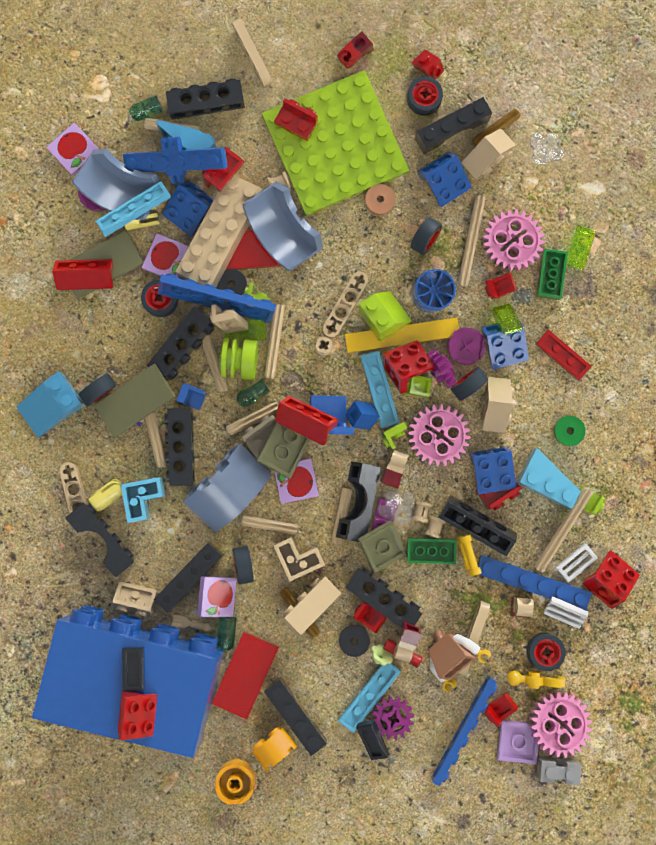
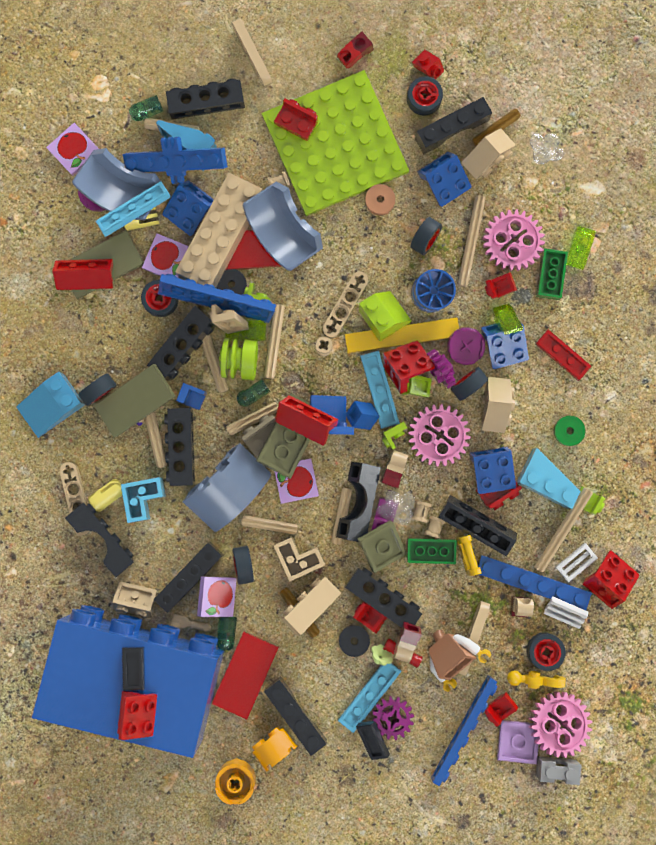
red bracket [202,147,245,192] -> none

